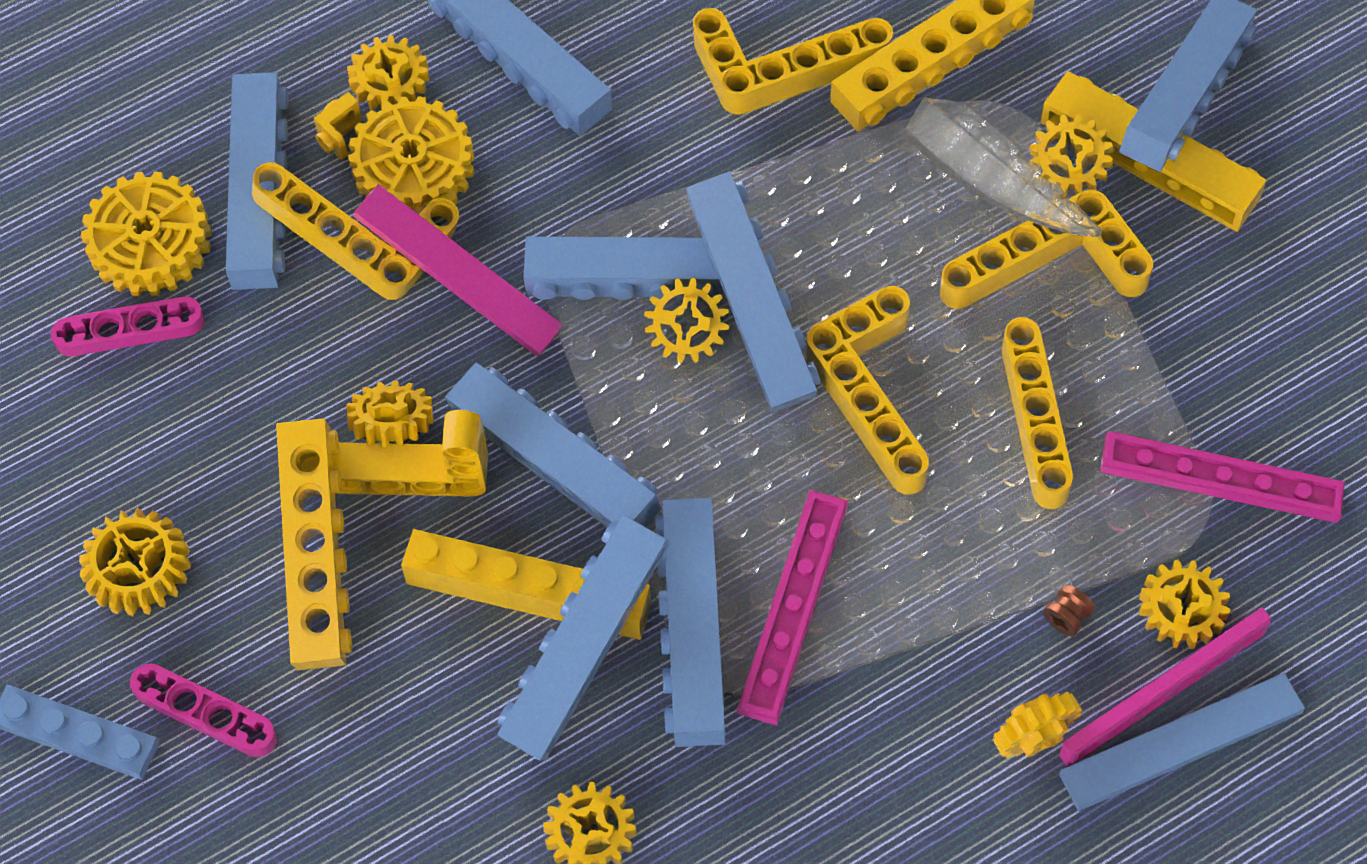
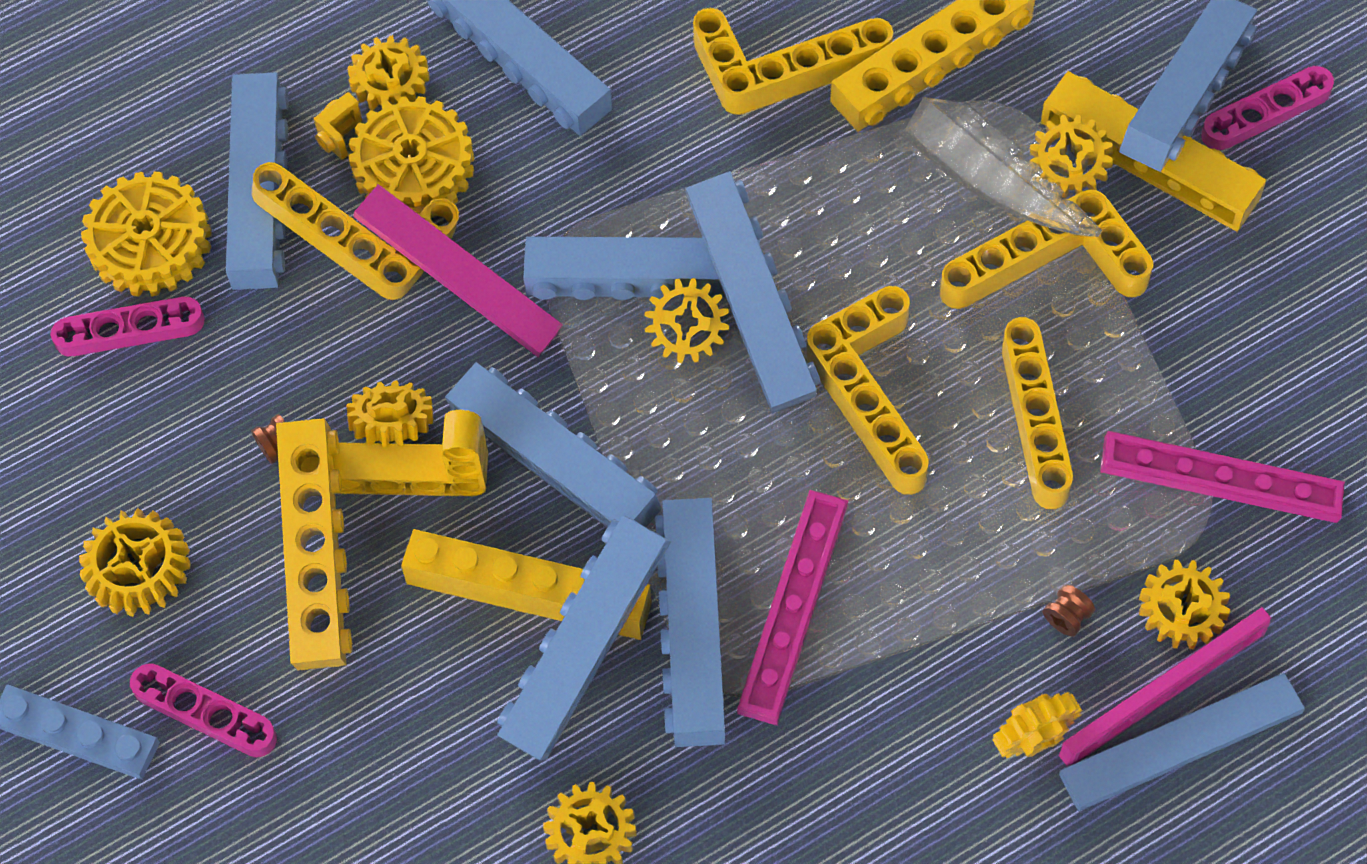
none -> copper wheel [251,414,285,464]
none -> dark pink beam [1201,66,1334,150]

